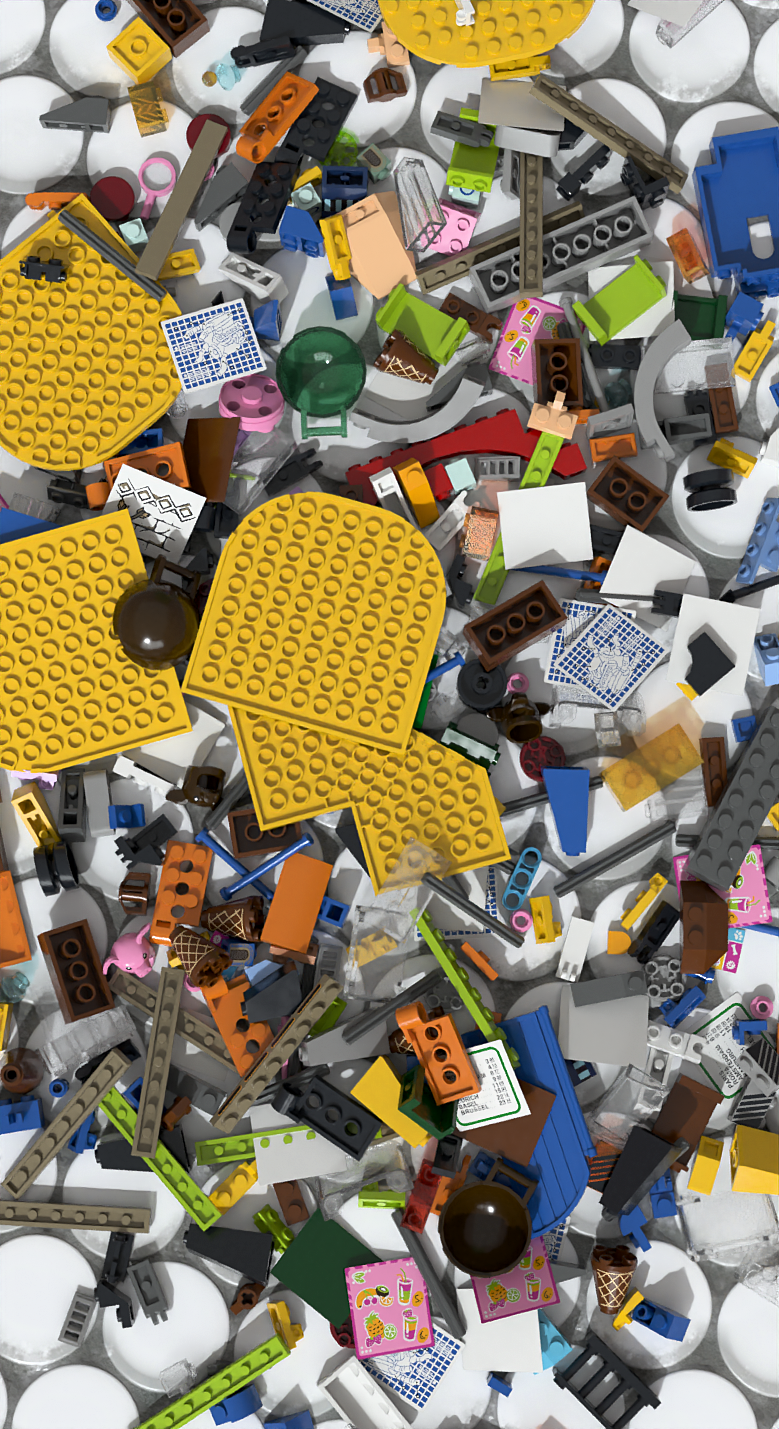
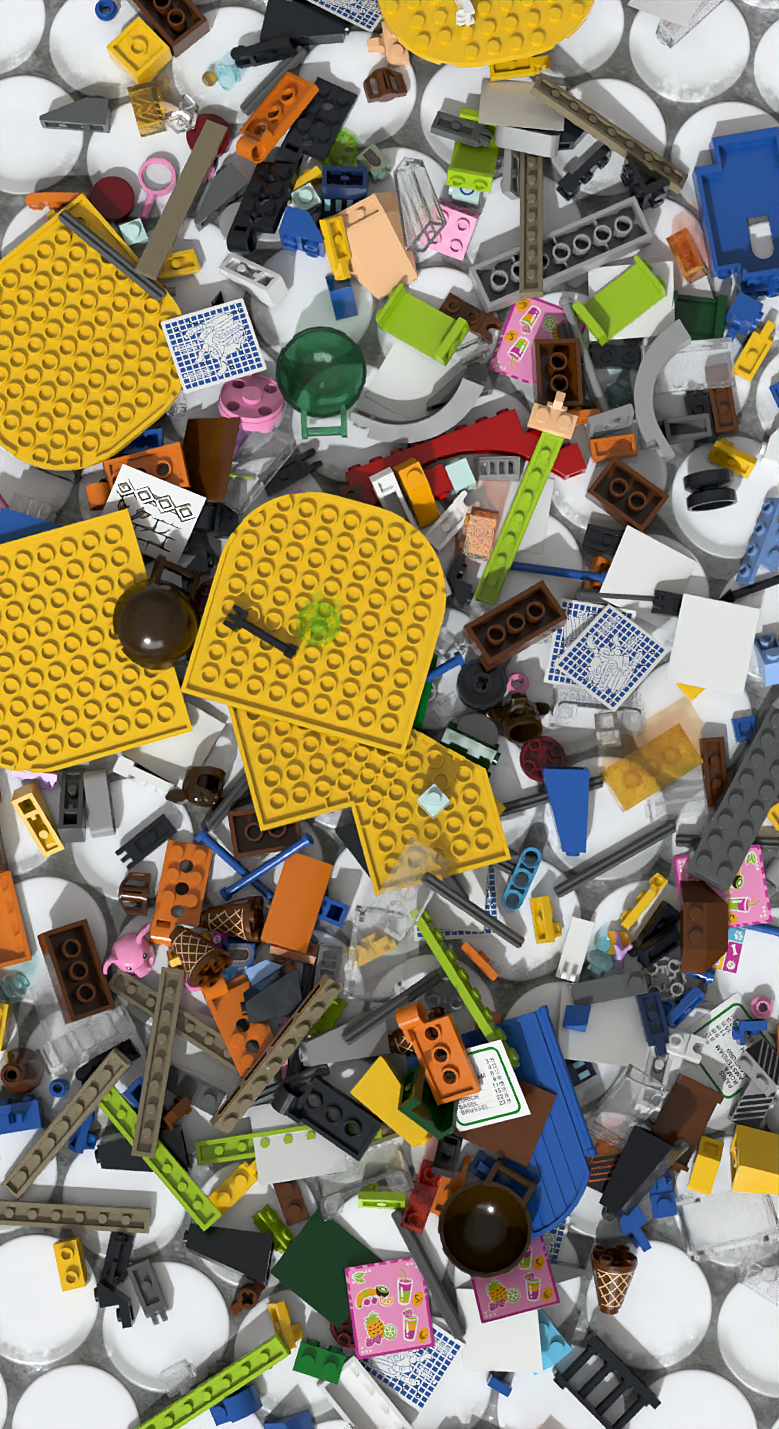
black hinge [19,256,69,283] -> none
black wheel [33,840,80,897] -> none
dark grey hinge [47,478,90,509] -> none
light grey slope [58,1292,97,1348] -> none
blue bracket [108,804,146,829] -> none
black slope [114,836,166,866] -> none
blue slope [249,300,282,341] -> none
reddish brown cone [373,329,439,385] -> none
dark tan plate [415,201,585,295] -> none
white sticker [497,482,593,570] -> none
bright pink plate [509,909,533,932] -> none
yellow slope [612,1287,644,1331] -> none
blue slope [632,1298,691,1342] -> none
black tile [684,632,735,697] -> none
none -> yellow brick [53,1235,90,1292]
none -> clear panel [163,94,199,134]
none -> black hinge [223,604,299,660]
none -> green bracket [292,1338,346,1385]
none -> clear neon green wheel [296,603,340,646]
none -> light aqua brick [417,784,450,819]
none -> blue slope [562,1005,591,1032]
none -> clear light blue animal [587,937,616,977]
none -> lavender bar [613,932,633,970]
none -> dark blue hinge [635,990,670,1058]
none -> black tile [637,924,680,969]

